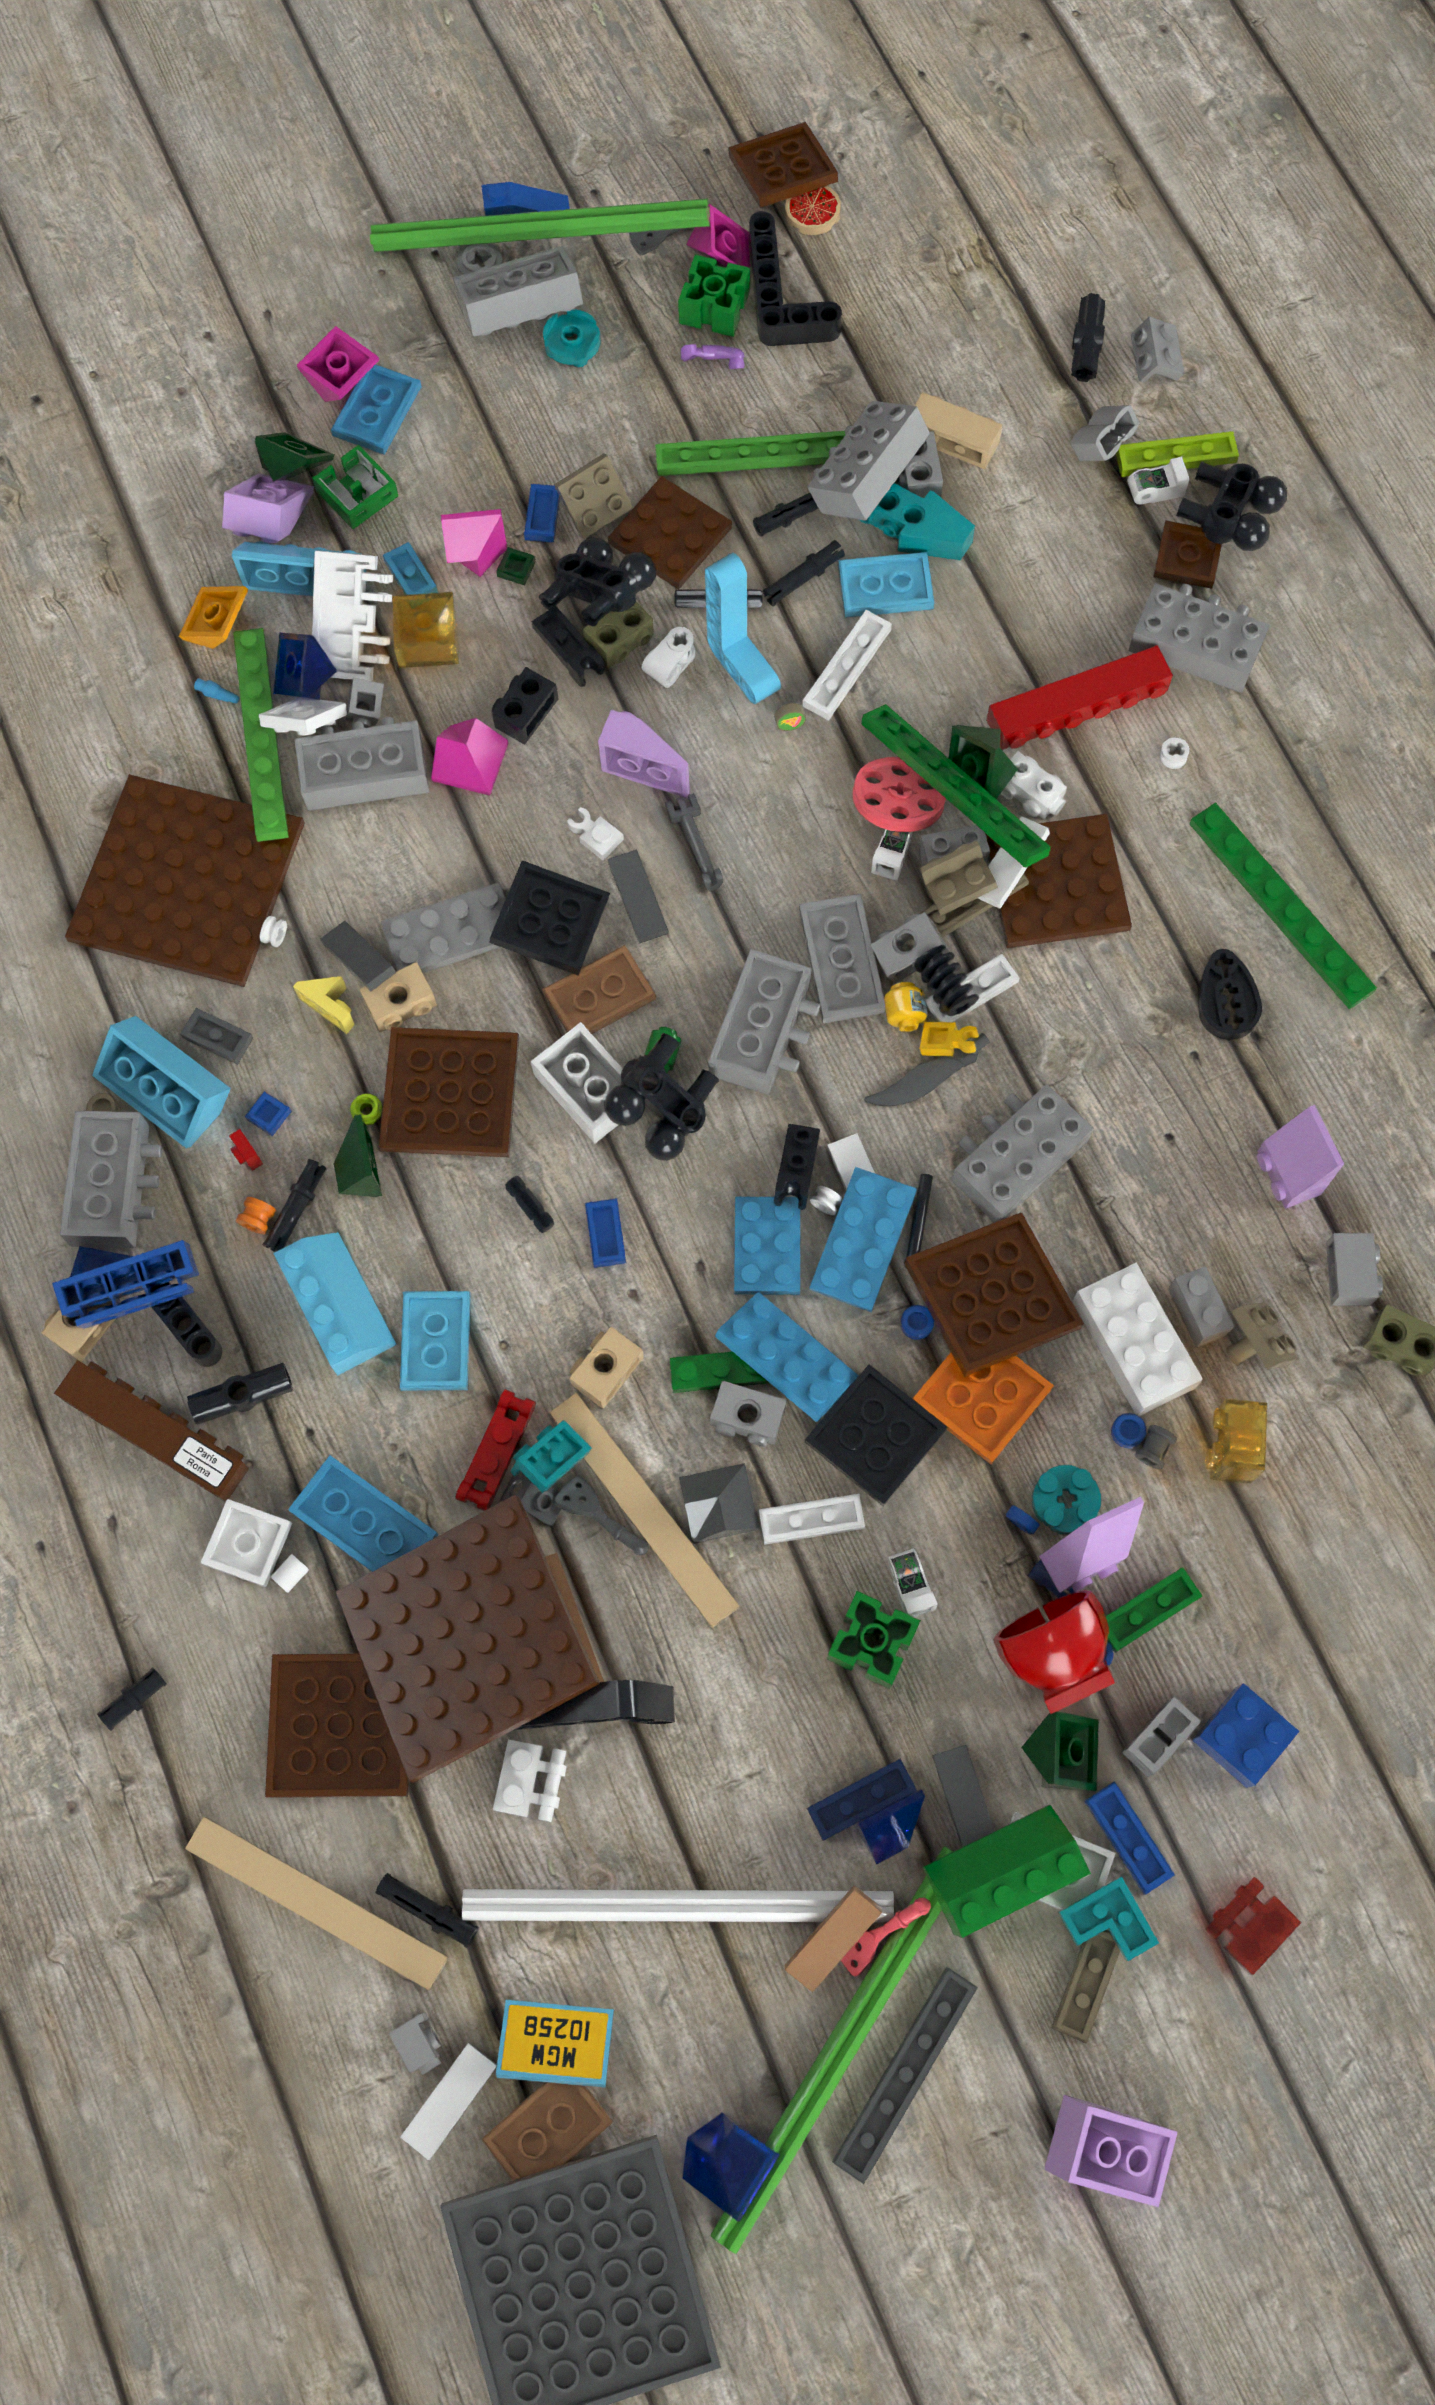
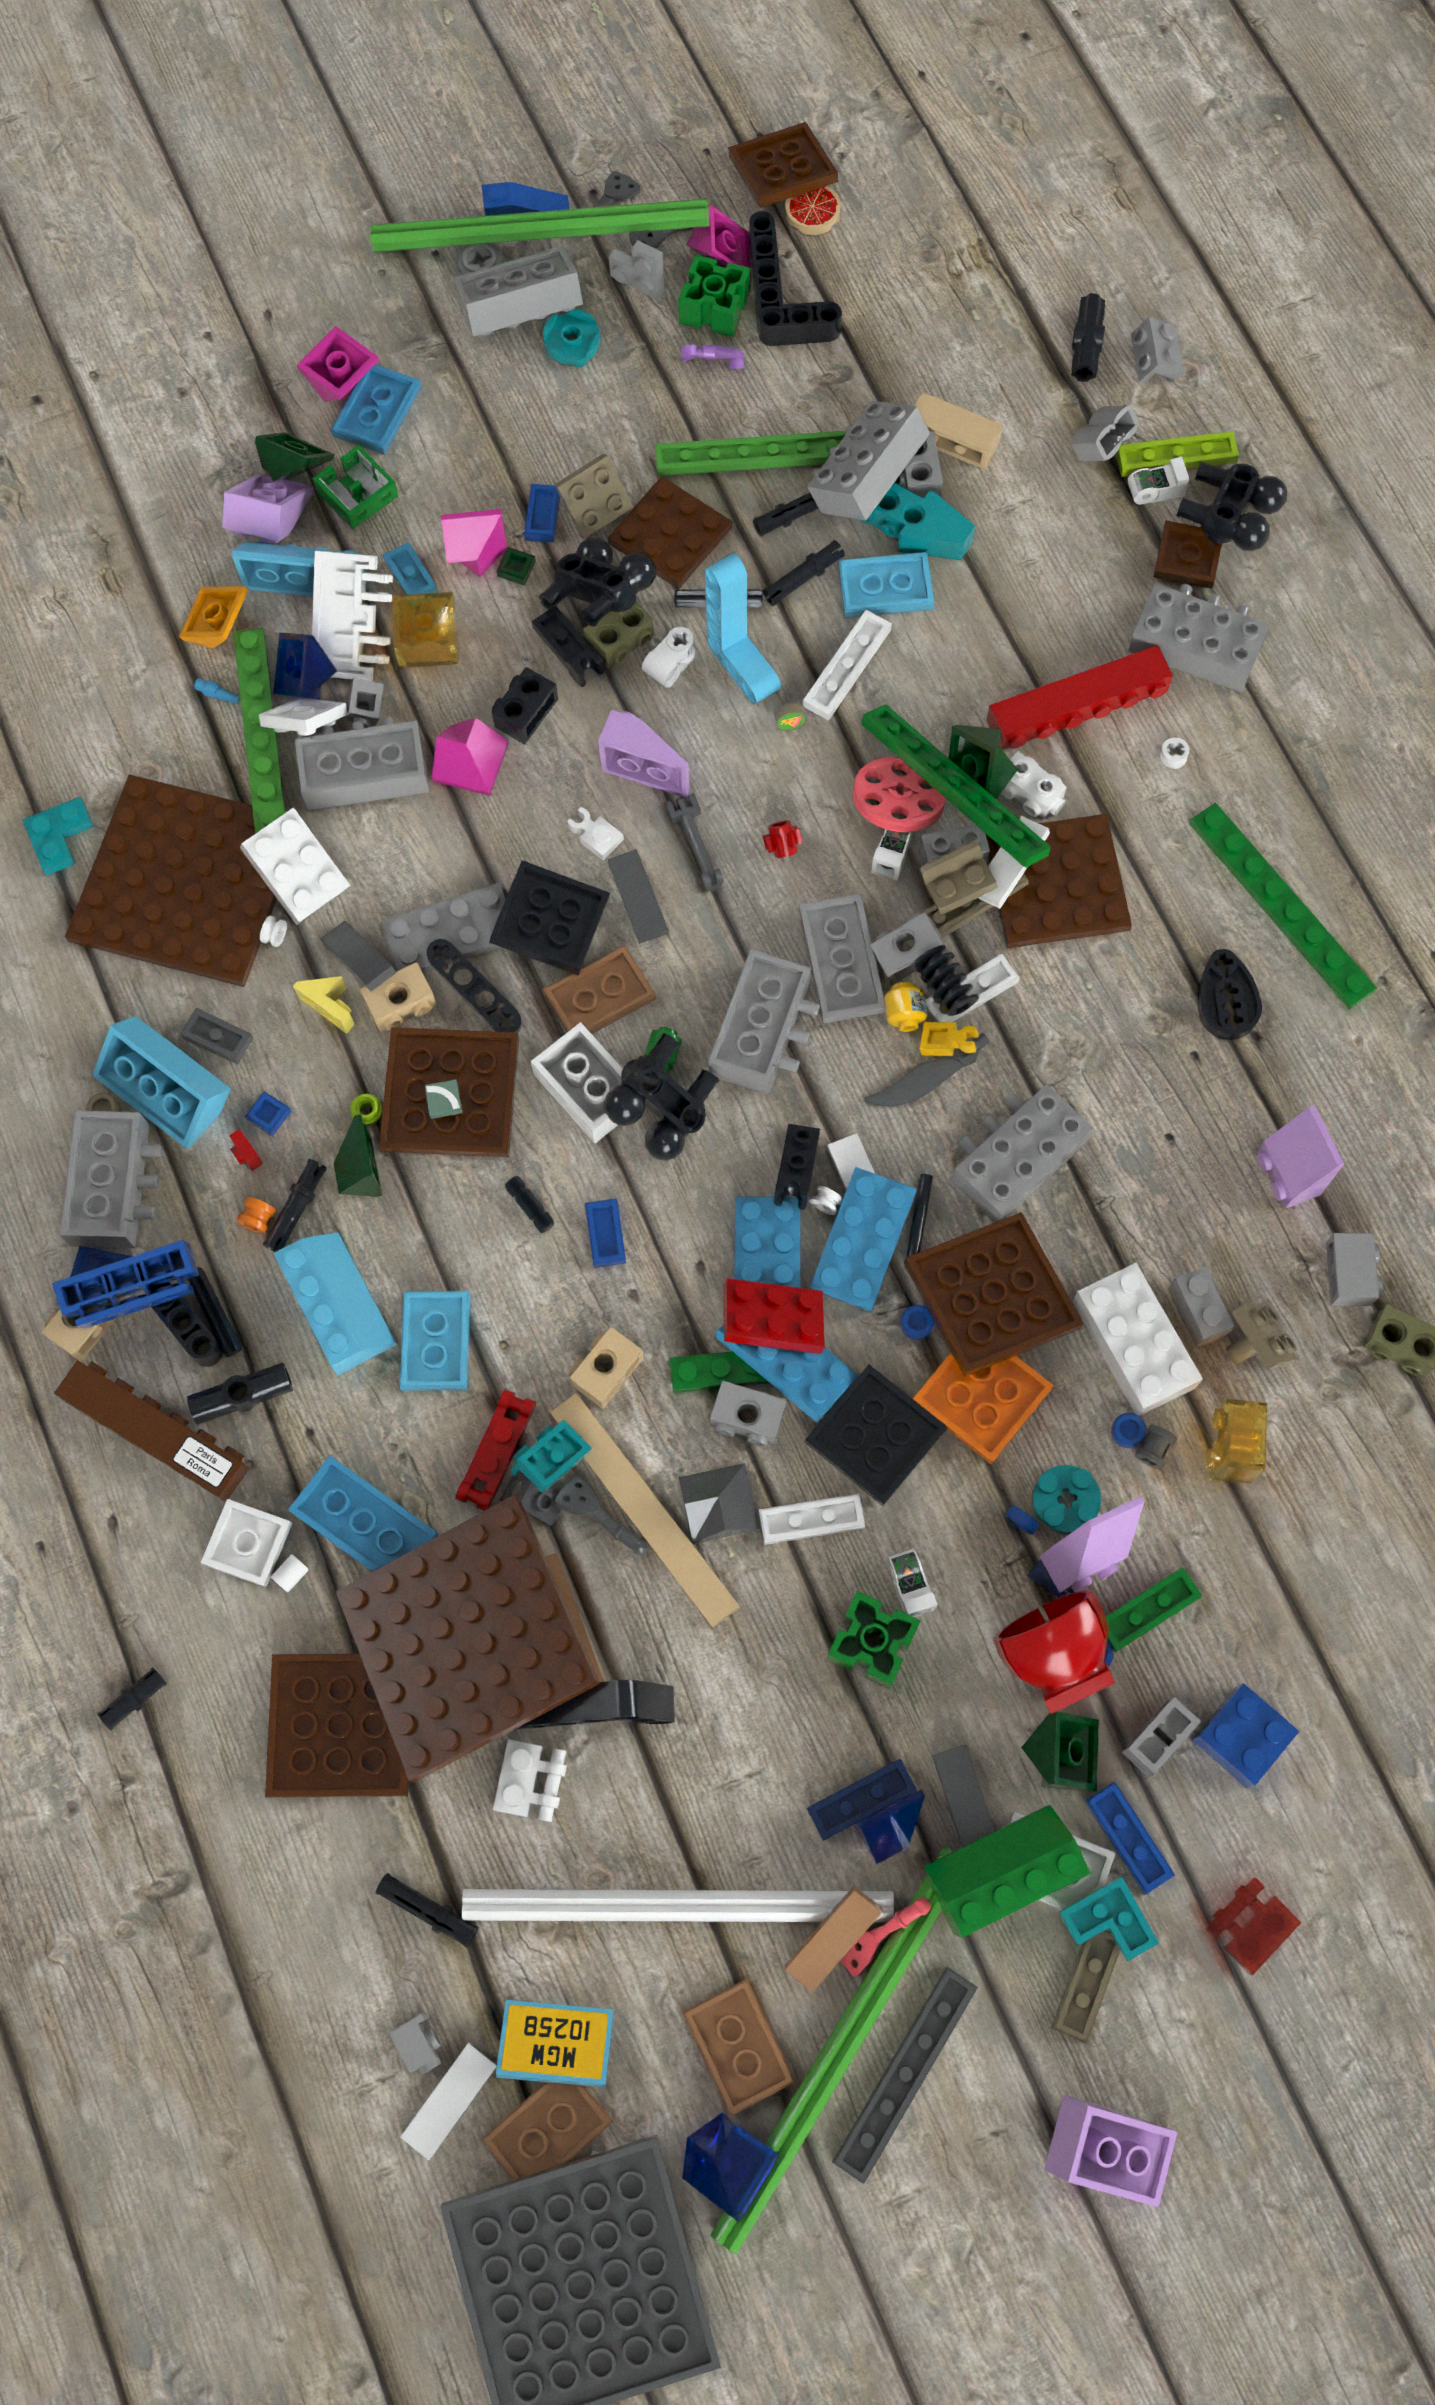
tan tile [185,1817,448,1990] -> none
none -> teal plate [22,797,93,876]
none -> black axle [188,1267,242,1357]
none -> white brick [240,807,350,925]
none -> sand green tile [425,1079,463,1119]
none -> black beam [426,939,522,1033]
none -> dark grey piece [593,171,640,207]
none -> light grey plate [609,240,665,299]
none -> medium nougat tile [682,1979,796,2117]
none -> red plate [723,1278,825,1354]
none -> red gear [762,820,803,858]

